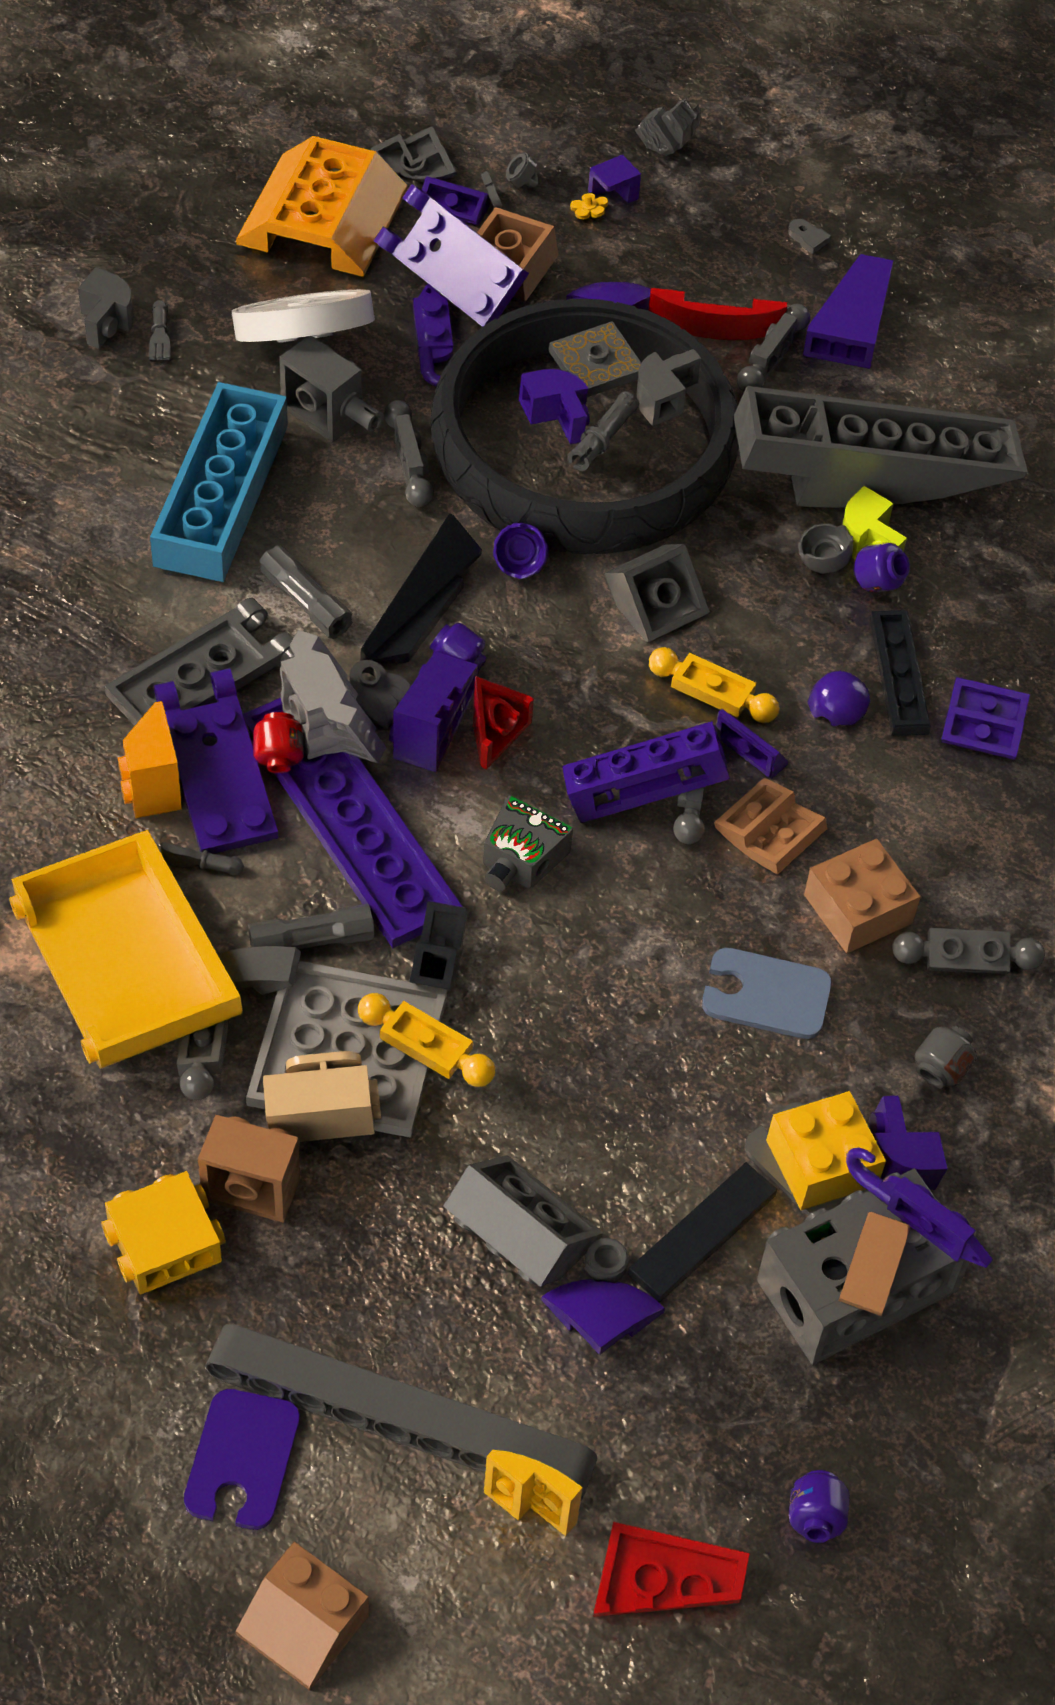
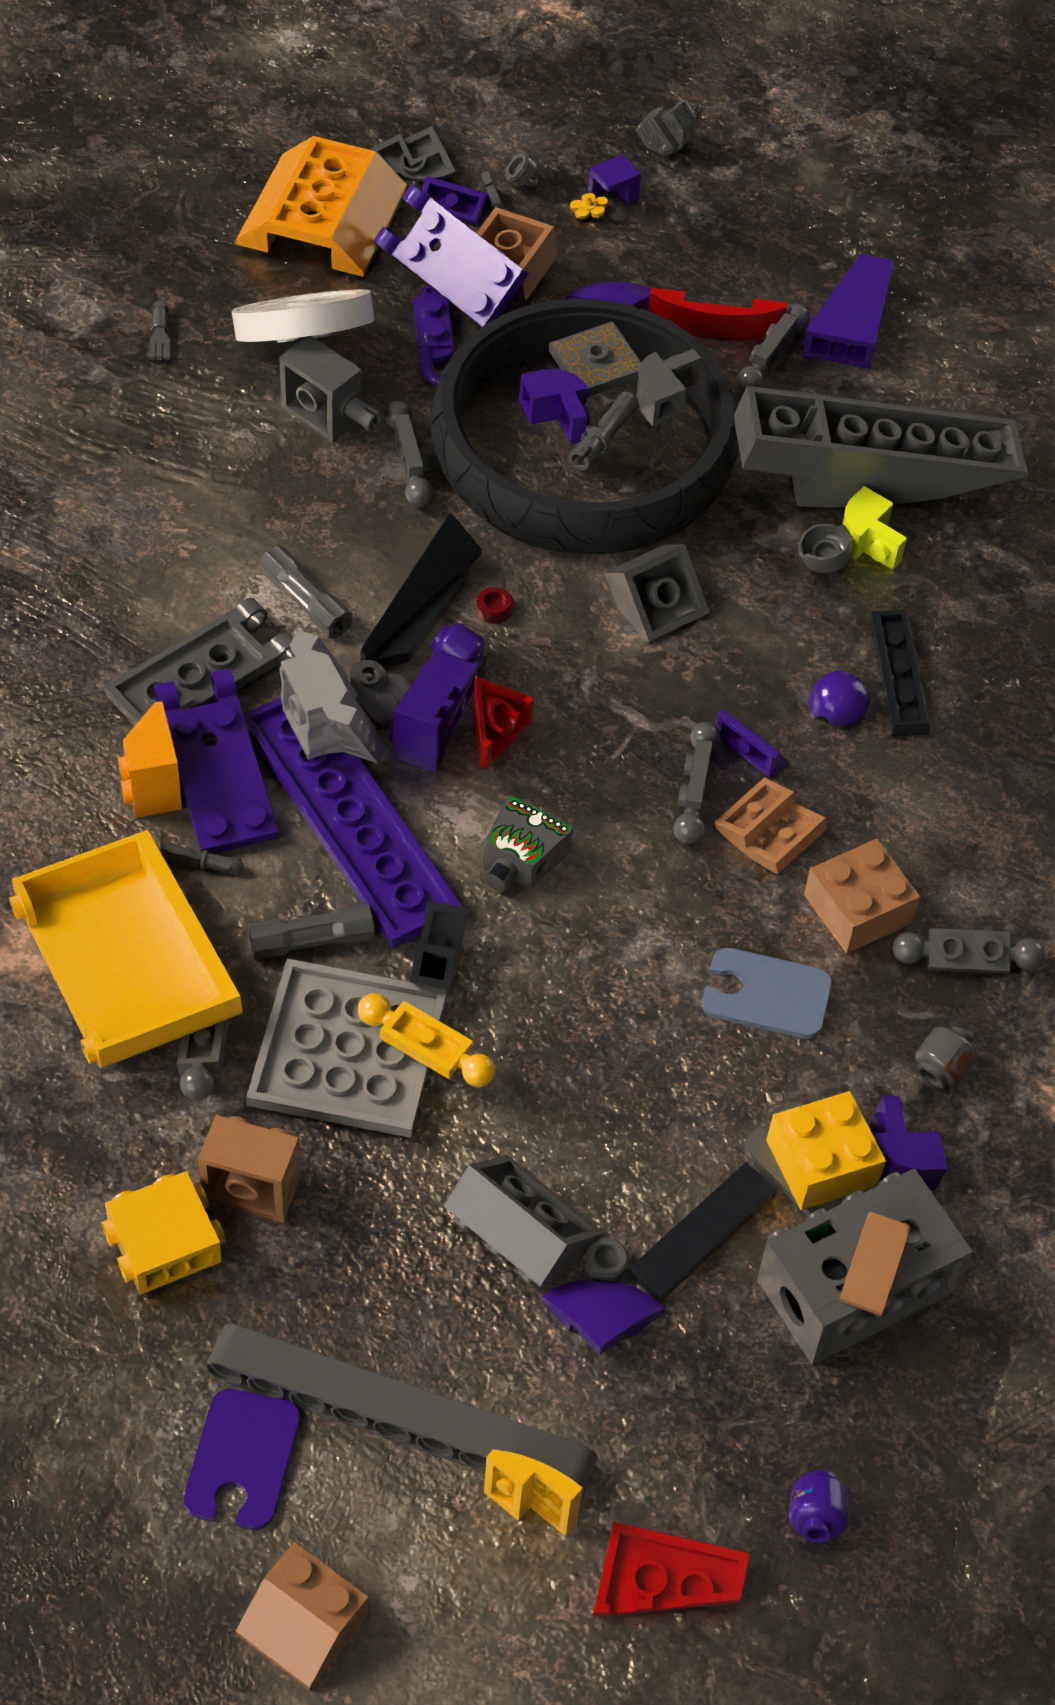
dark grey brick [78,267,134,349] -> none
dark azure brick [150,382,288,582] -> none
dark grey slope [218,946,301,995] -> none
red head [253,712,304,773] -> none
tan brick [263,1051,381,1142] -> none
dark purple hair [493,522,549,579] -> none
dark purple brick [562,721,730,823] -> none
yellow plate [649,647,780,723] -> none
dark grey piece [788,219,831,254] -> none
dark purple plate [846,1147,993,1268] -> none
dark purple head [853,543,910,593] -> none
dark purple slope [941,677,1030,760] -> none
none -> dark red tile [476,587,513,624]

